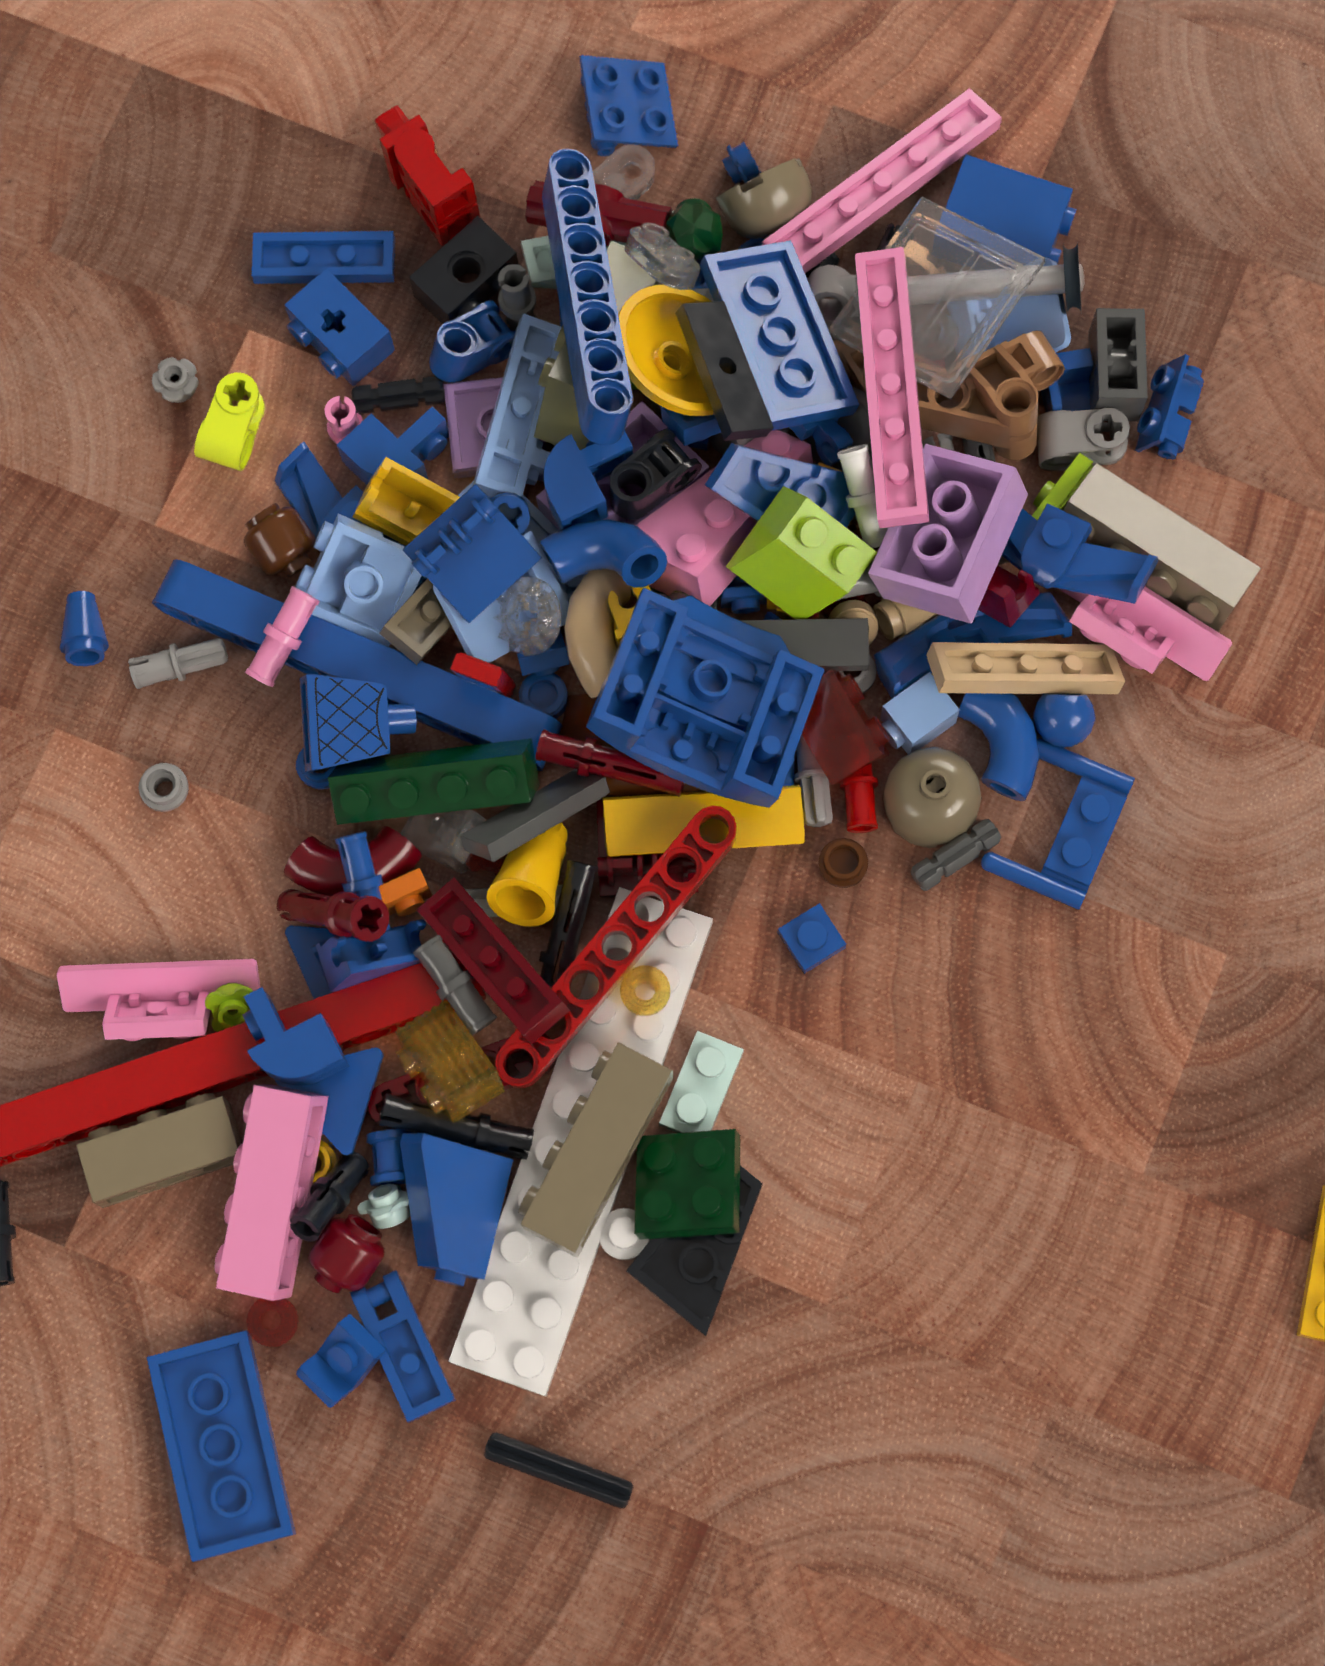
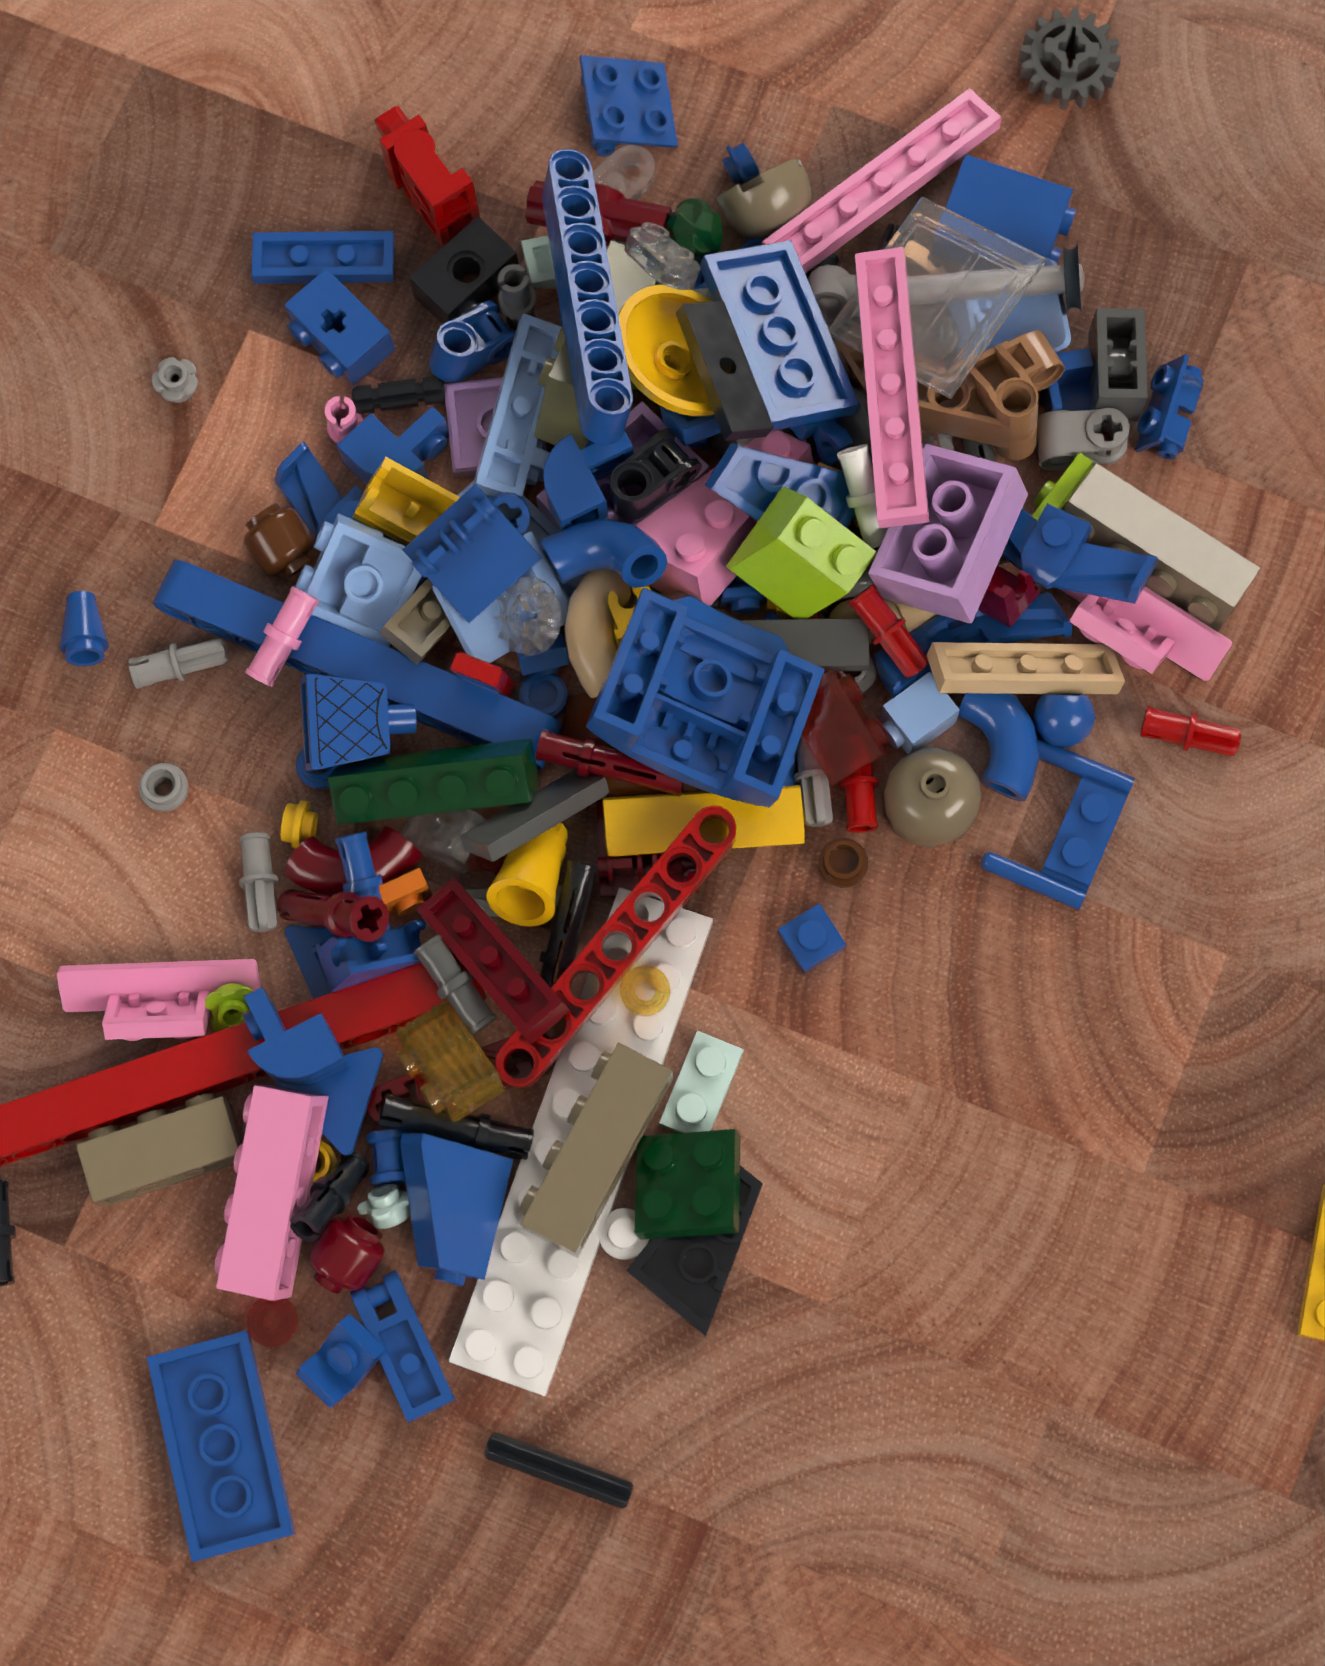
neon yellow piece [194,372,265,471] -> none
dark grey axle [911,819,1001,891] -> none
none -> light grey axle [239,833,279,933]
none -> yellow plate [281,800,318,849]
none -> red axle [848,584,929,678]
none -> dark grey gear [1018,8,1121,110]
none -> red axle [1140,706,1241,756]

